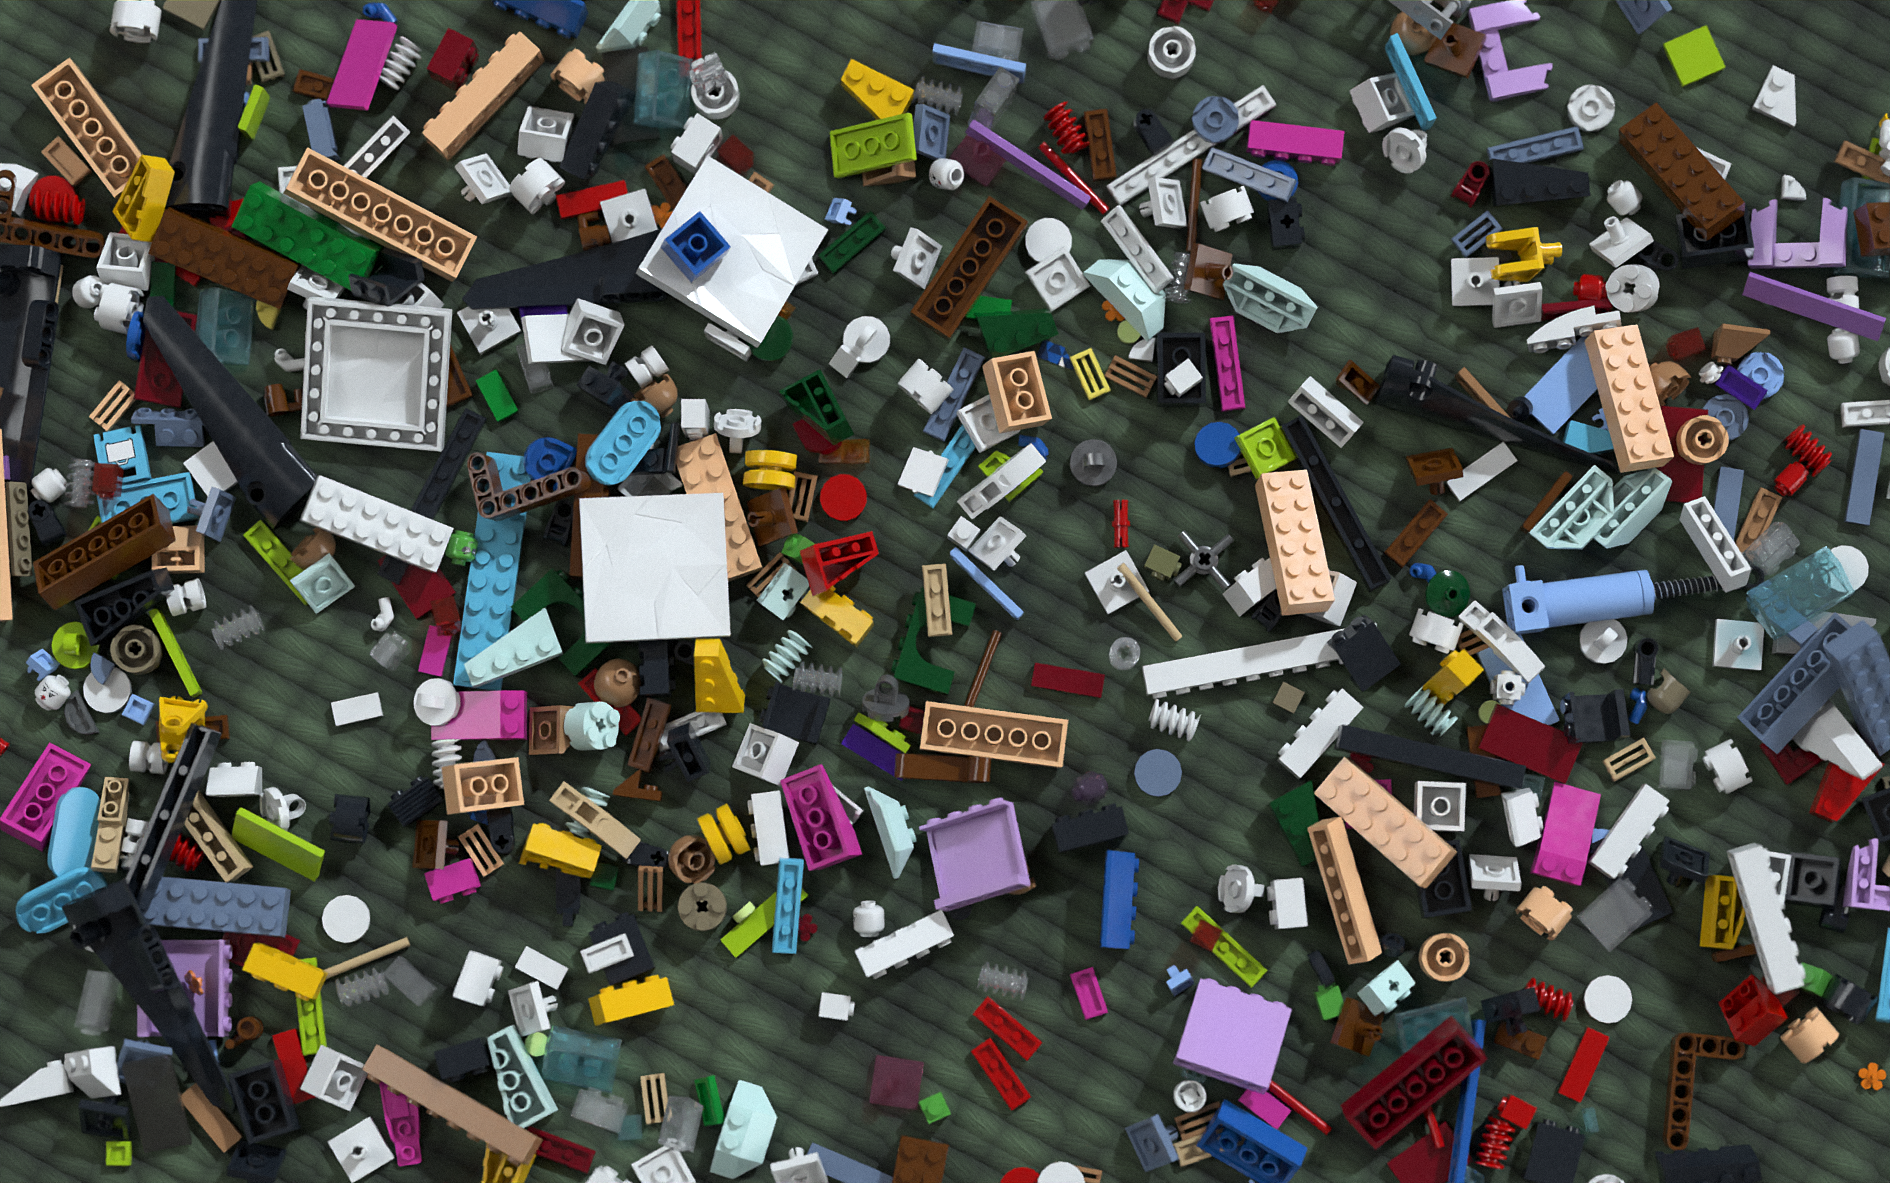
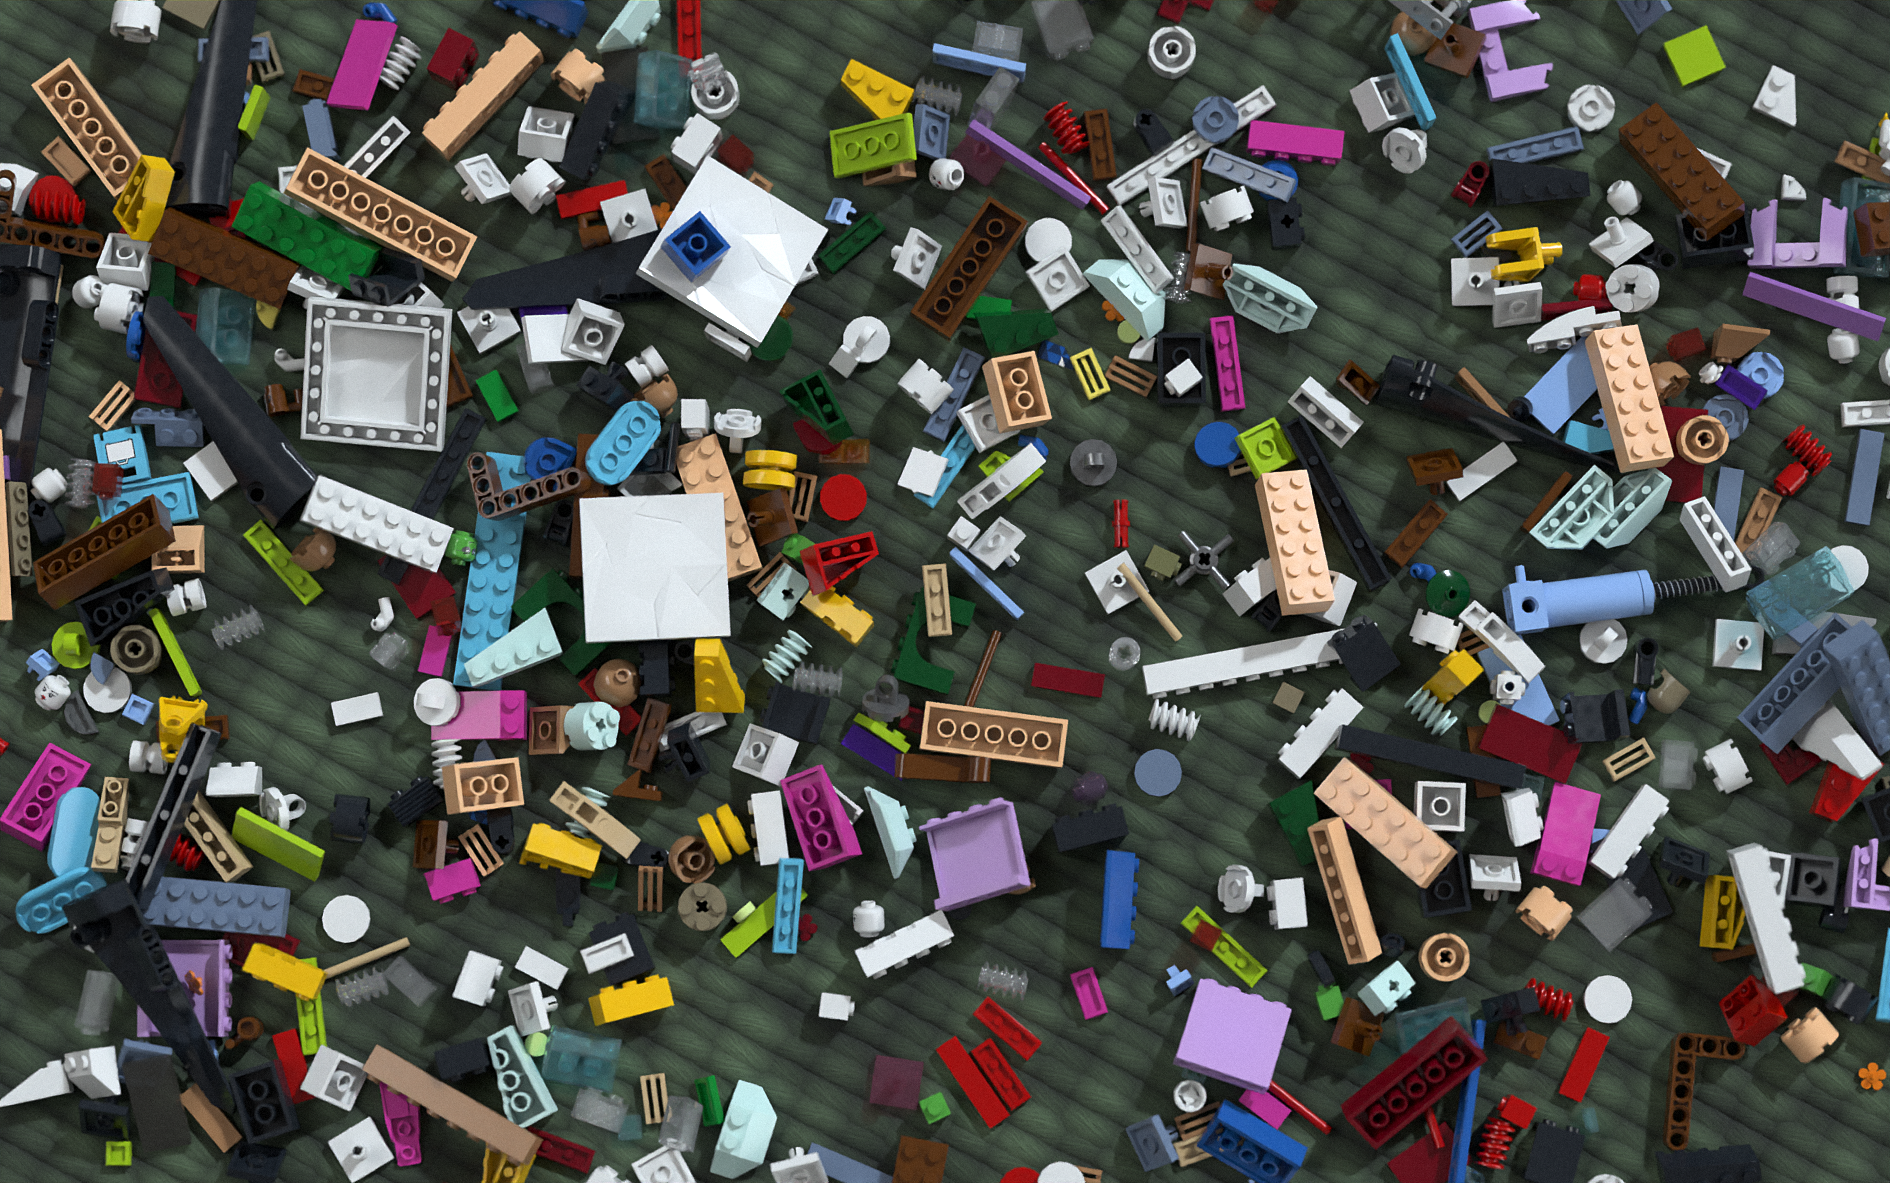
sand blue tile [187,487,236,542] -> none
light aqua tile [290,553,355,614] -> none
none -> red tile [936,1036,1010,1129]

